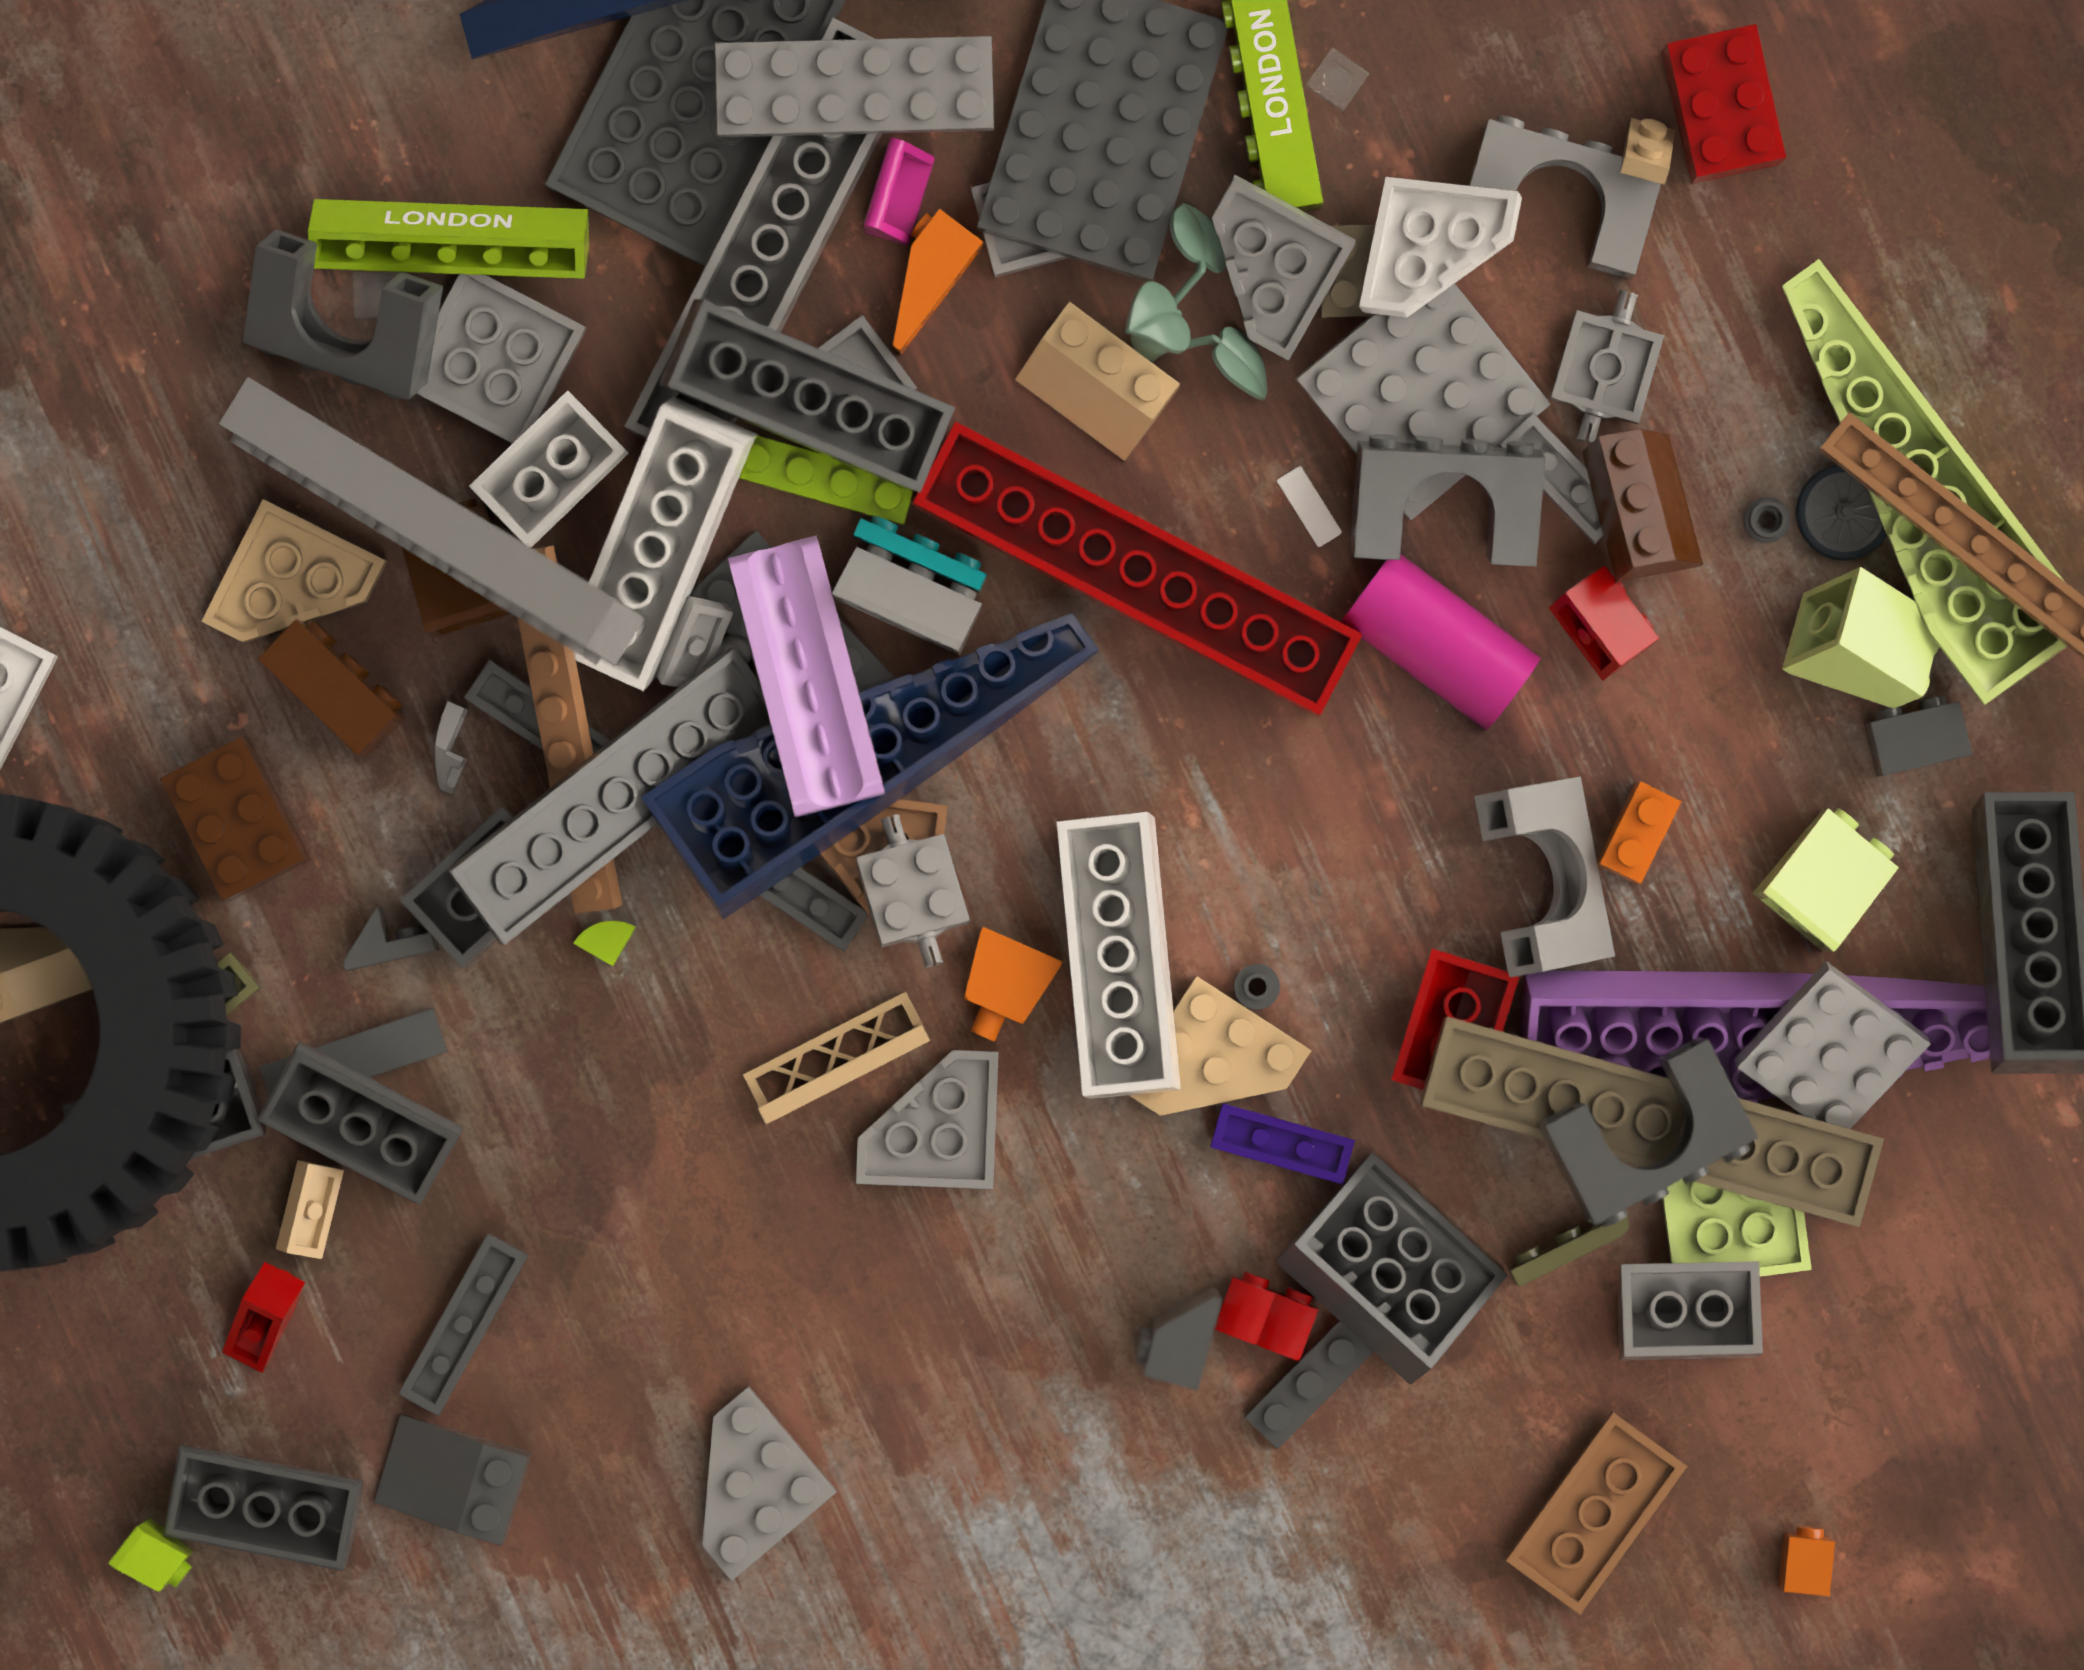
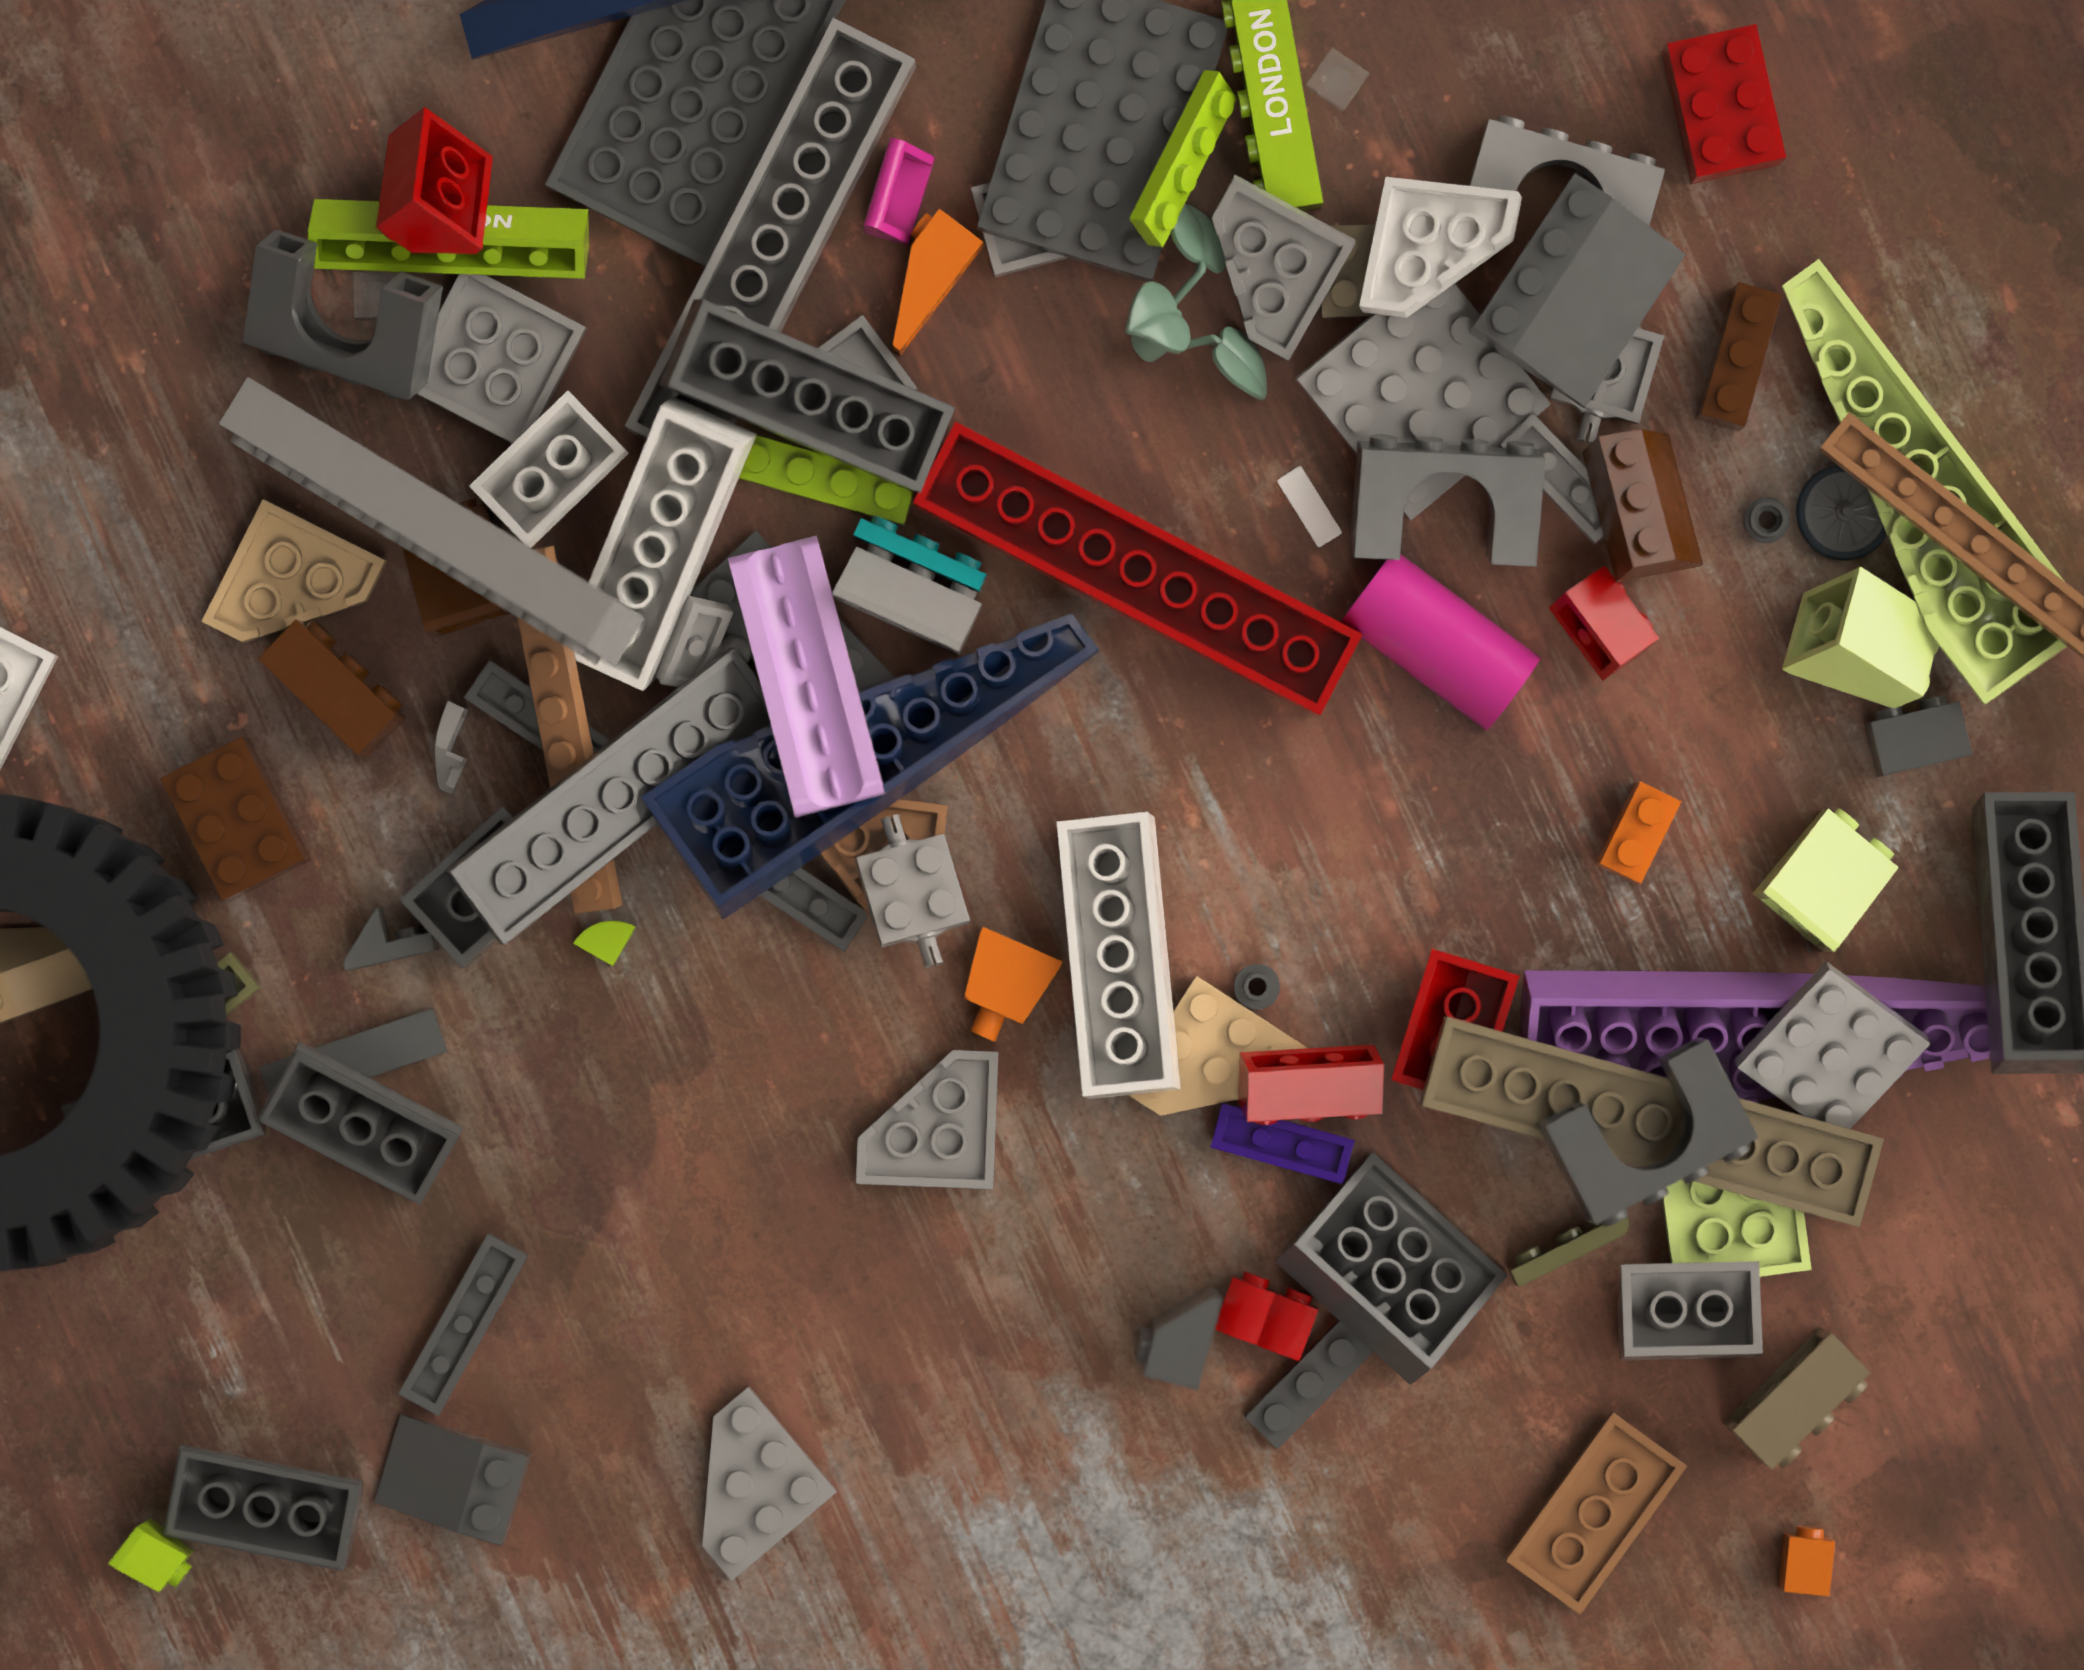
red slope [222,1262,306,1373] -> none
tan plate [276,1160,344,1259] -> none
light grey plate [715,36,994,138] -> none
tan fence [743,992,931,1124] -> none
tan slope [1015,302,1180,462] -> none
light grey arch [1474,776,1615,977] -> none
tan plate [1620,118,1675,185] -> none
none -> red slope [376,106,493,254]
none -> lime plate [1129,70,1238,247]
none -> brick [1238,1044,1384,1125]
none -> dark grey slope [1470,173,1686,408]
none -> reddish brown brick [1695,282,1783,432]
none -> dark tan brick [1723,1327,1871,1470]

